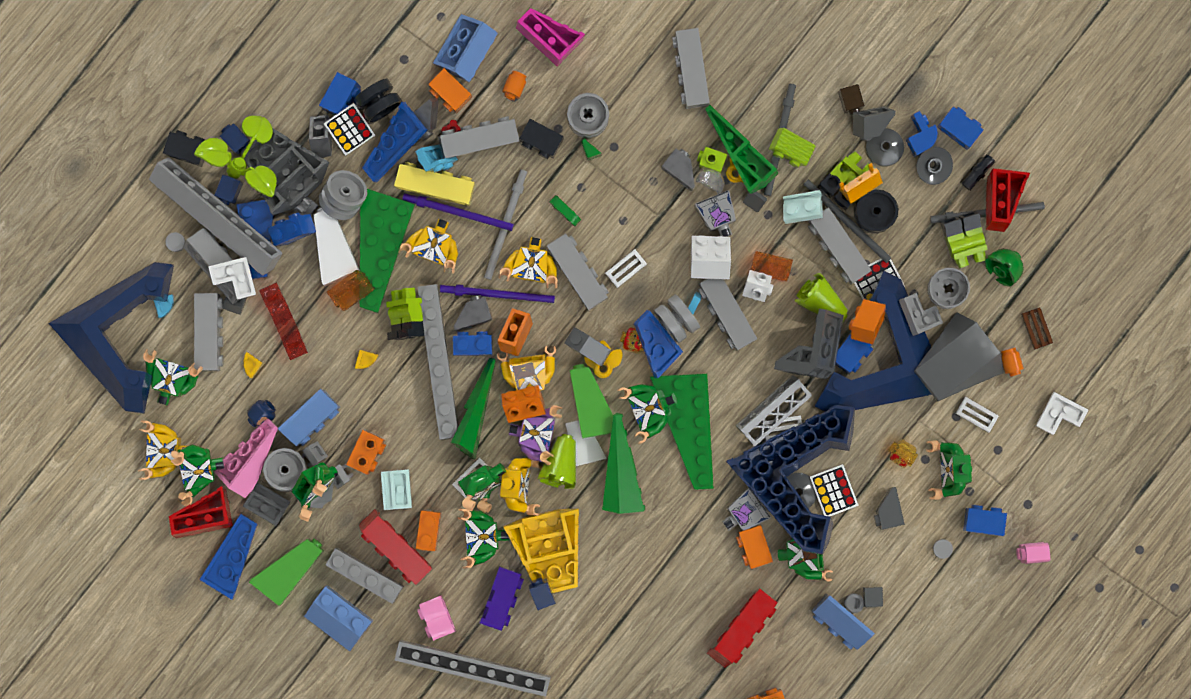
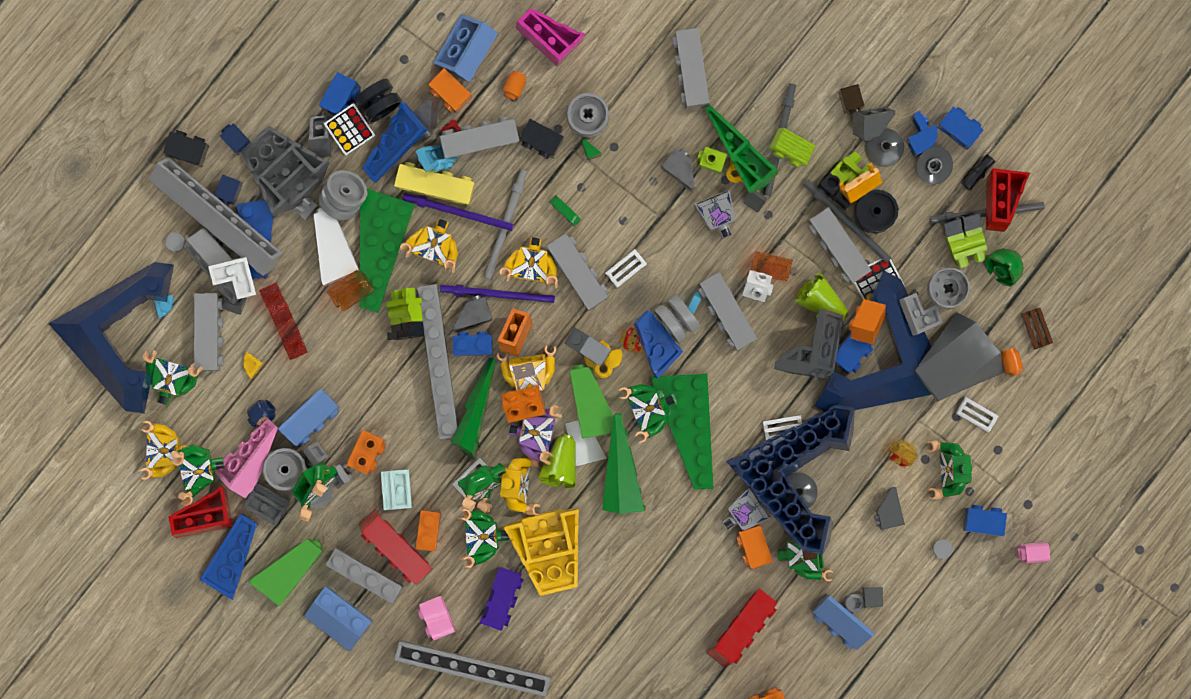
lime plant [194,116,277,198] -> none
blue brick [268,213,316,246] -> none
yellow tile [355,350,379,369] -> none
dark blue brick [529,578,556,610] -> none
white brick [691,236,731,279] -> none
clear hair [696,169,725,194] -> none
light grey fence [736,375,812,446] -> none
light aqua plate [783,190,823,224] -> none
sticker [810,464,859,516] -> none
white plate [1036,392,1088,435] -> none

